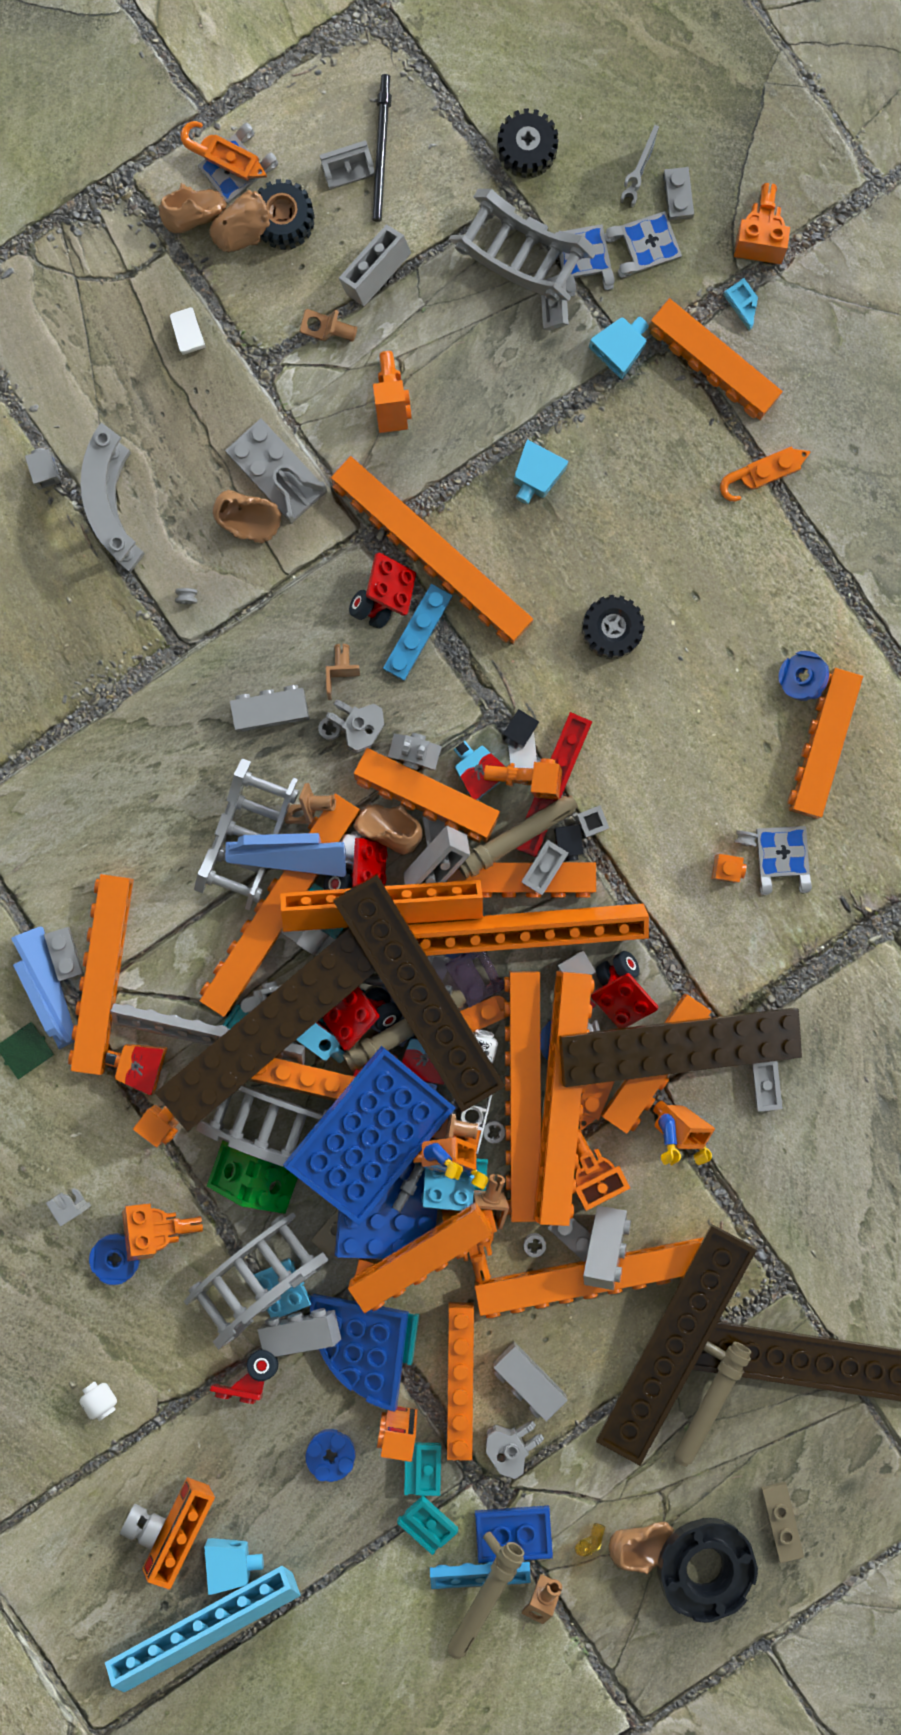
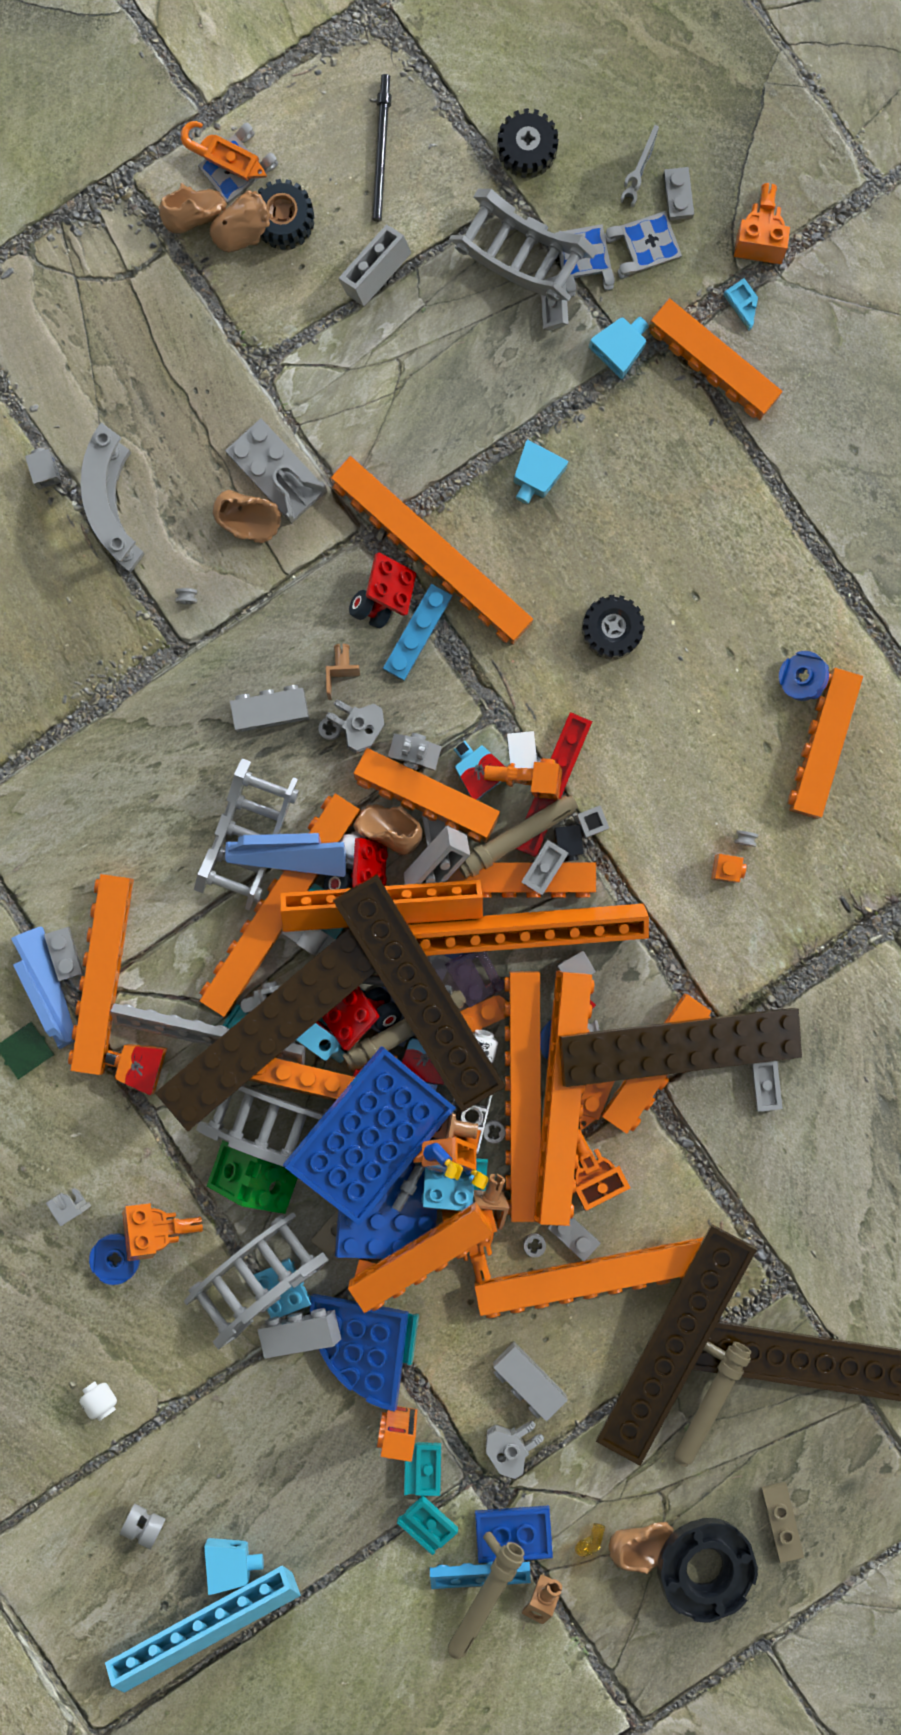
orange brick [133,1105,179,1148] -> none
orange brick [142,1477,215,1590] -> none
white piece [170,307,206,355] -> none
plate [210,1349,279,1404] -> none
medium nougat bracket [284,783,336,824] -> none
medium nougat bracket [299,309,357,342] -> none
blue plate [305,1429,356,1482] -> none
light grey hinge [320,140,375,190] -> none
orange brick [373,351,412,433] -> none
orange brick [447,1302,474,1460] -> none
black brick [502,709,539,750] -> none
light grey brick [583,1206,631,1290] -> none
red plate [591,951,658,1028] -> none
orange torso [653,1101,715,1166] -> none
orange plate [720,446,811,502] -> none
light grey flag [756,826,812,895] -> none

